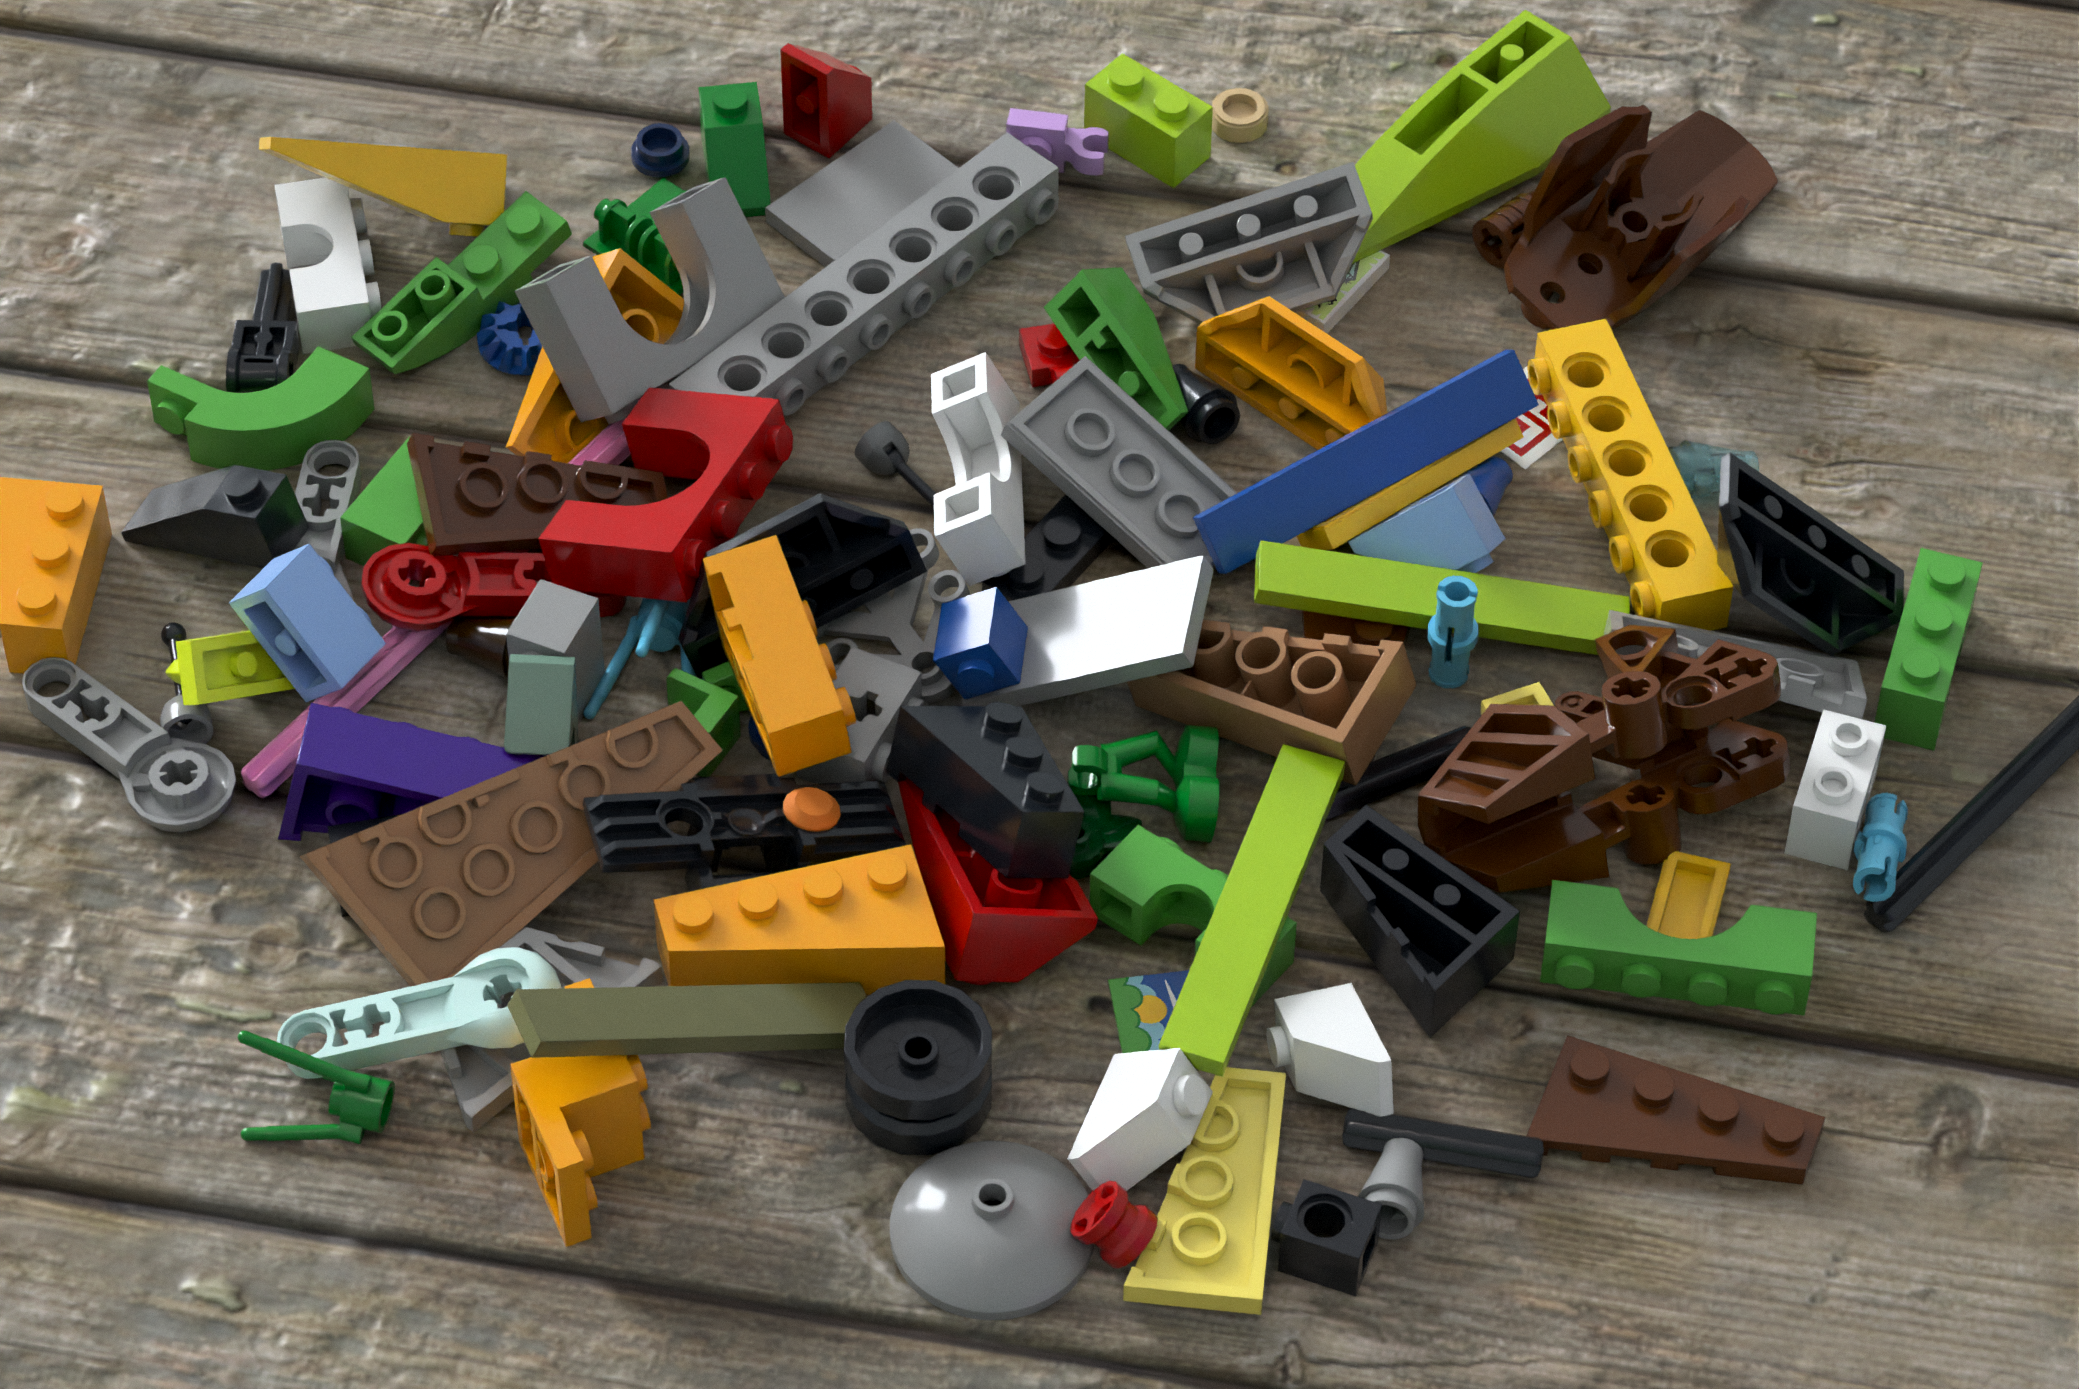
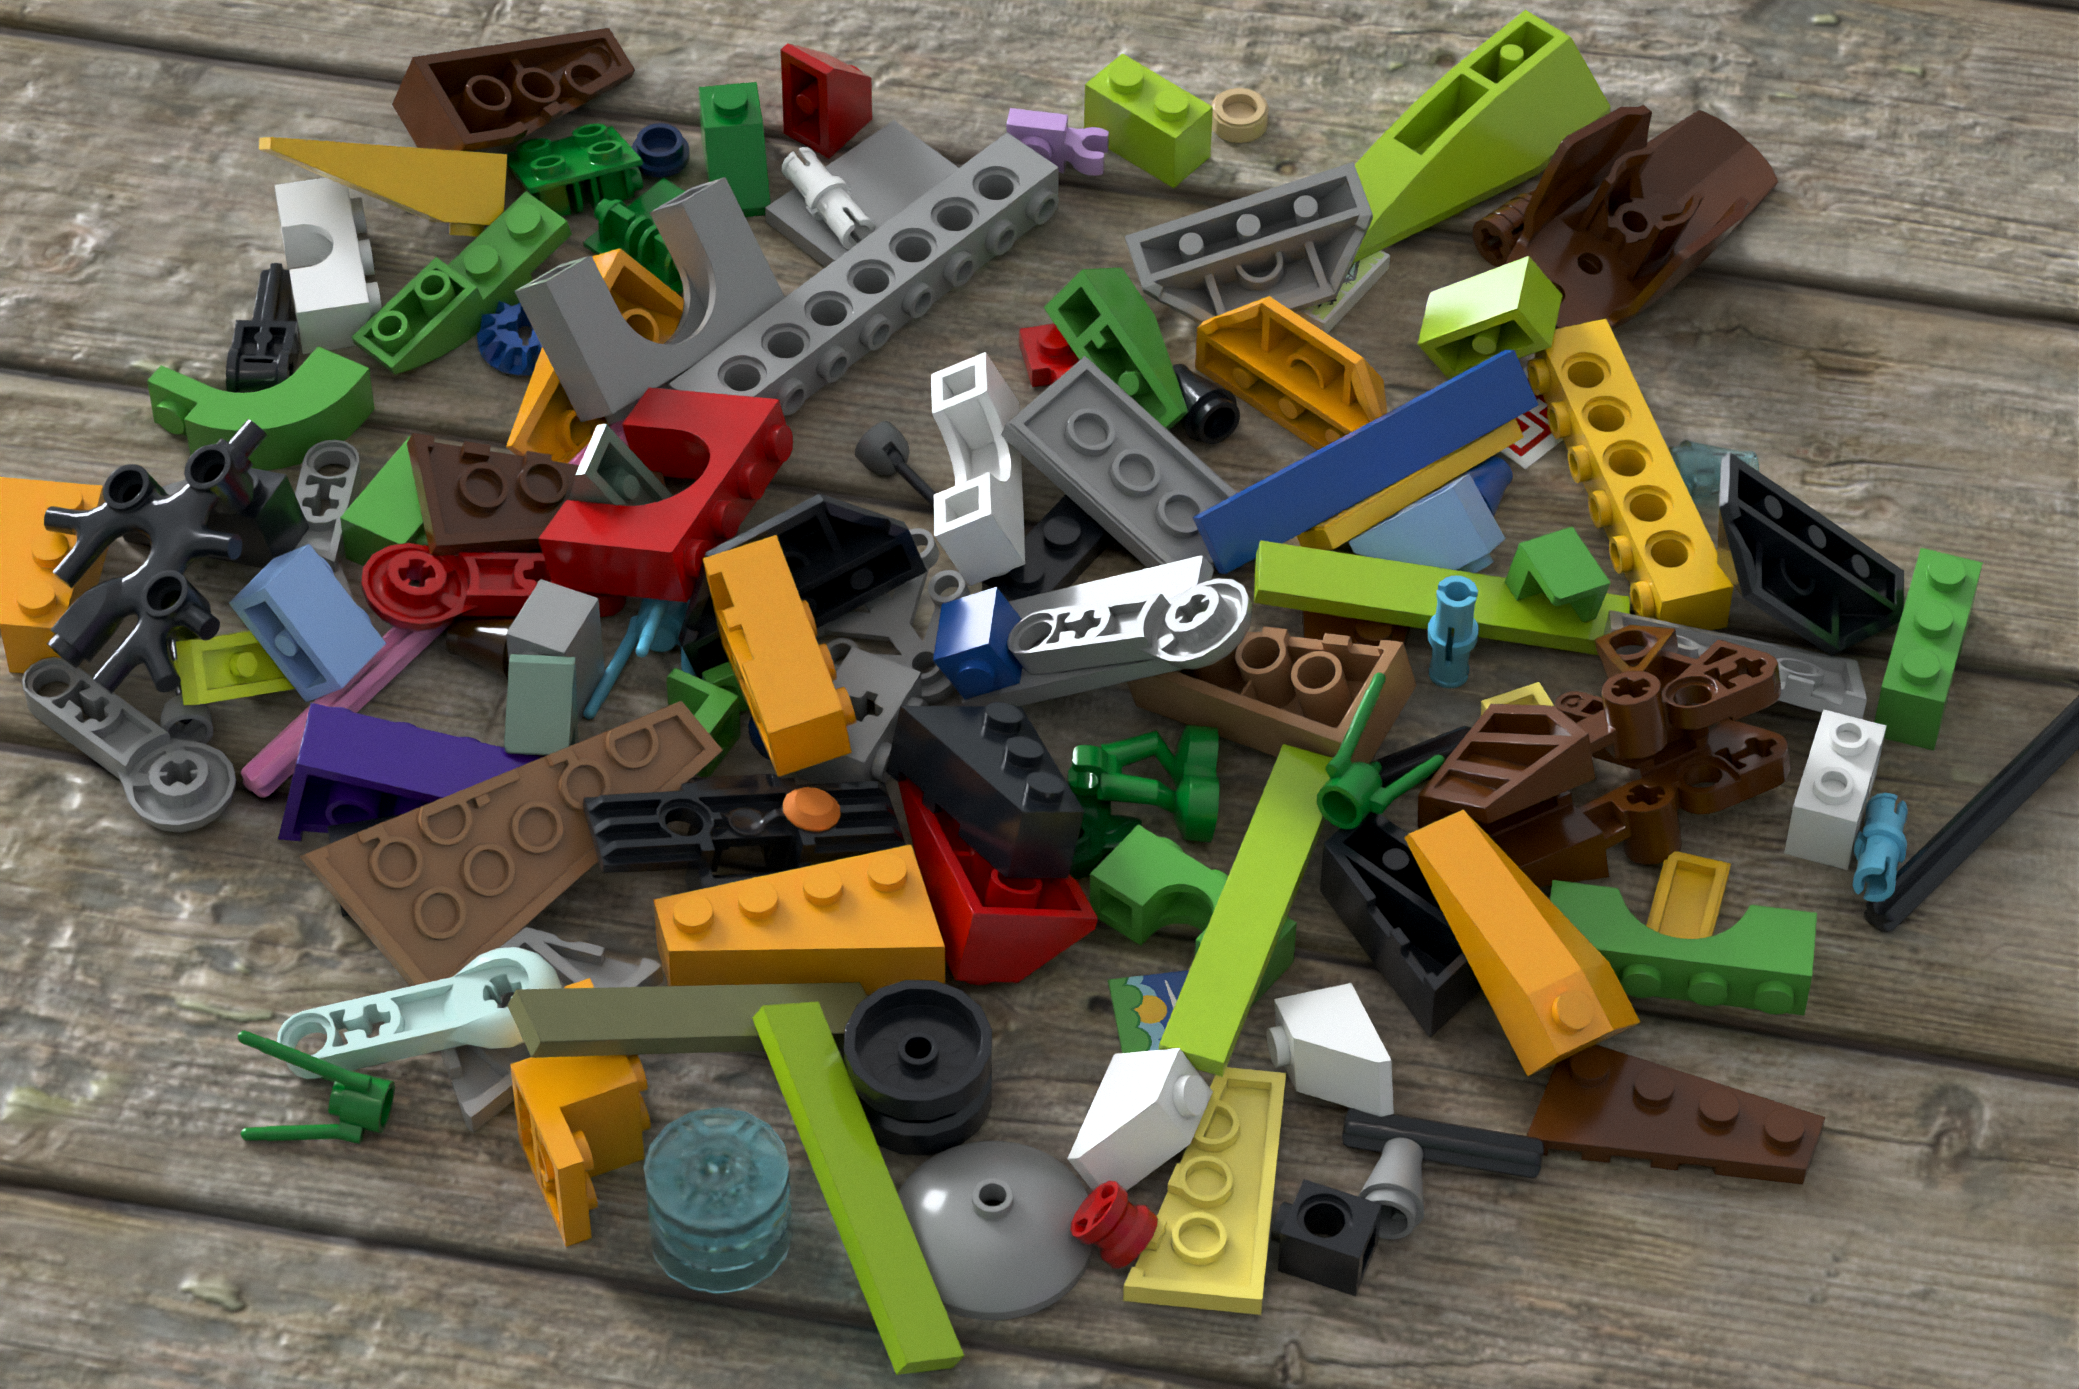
none -> black plant [44,419,268,694]
none -> reddish brown wedge [392,28,635,151]
none -> green hinge [504,124,643,216]
none -> sand green slope [569,424,673,506]
none -> clear light blue wheel [643,1107,793,1294]
none -> lime tile [752,1001,964,1375]
none -> white pin [781,147,875,250]
none -> light grey beam [1007,579,1252,674]
none -> green plant [1316,672,1445,829]
none -> light orange wedge [1404,809,1640,1077]
none -> lime brick [1417,256,1562,380]
none -> bright green panel [1505,526,1611,622]

